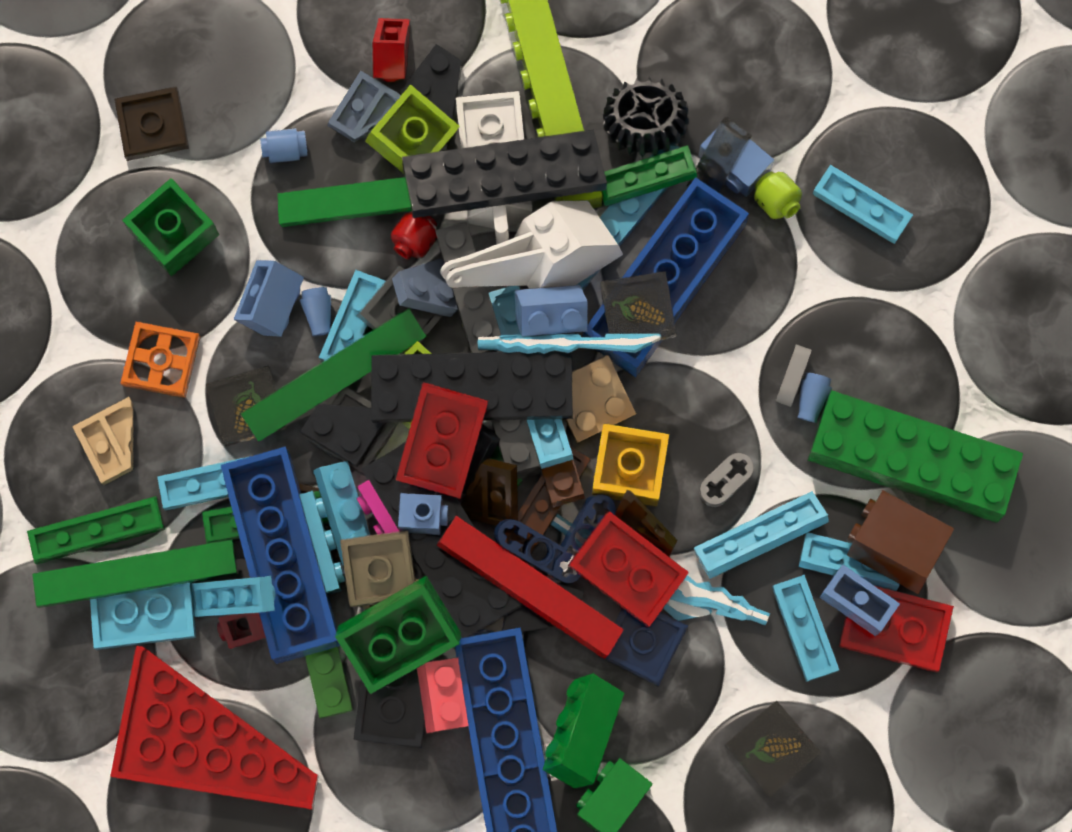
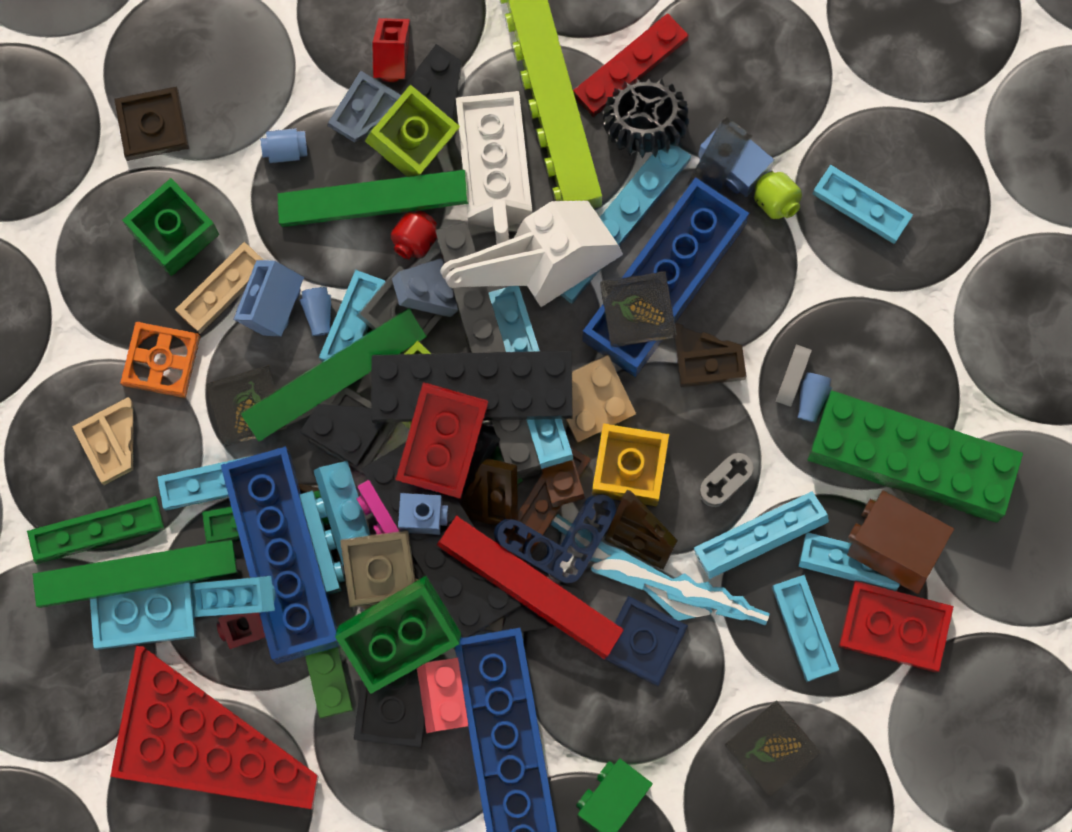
black plate [402,129,607,218] -> none
medium azure sword [478,334,661,354] -> none
medium blue brick [515,285,588,337] -> none
green brick [542,673,624,789] -> none
red plate [567,511,689,627] -> none
green tile [601,145,698,207] -> none
medium blue brick [819,565,900,636] -> none
none -> tan plate [175,242,264,334]
none -> red plate [573,13,689,118]
none -> dark brown wing [672,323,747,387]

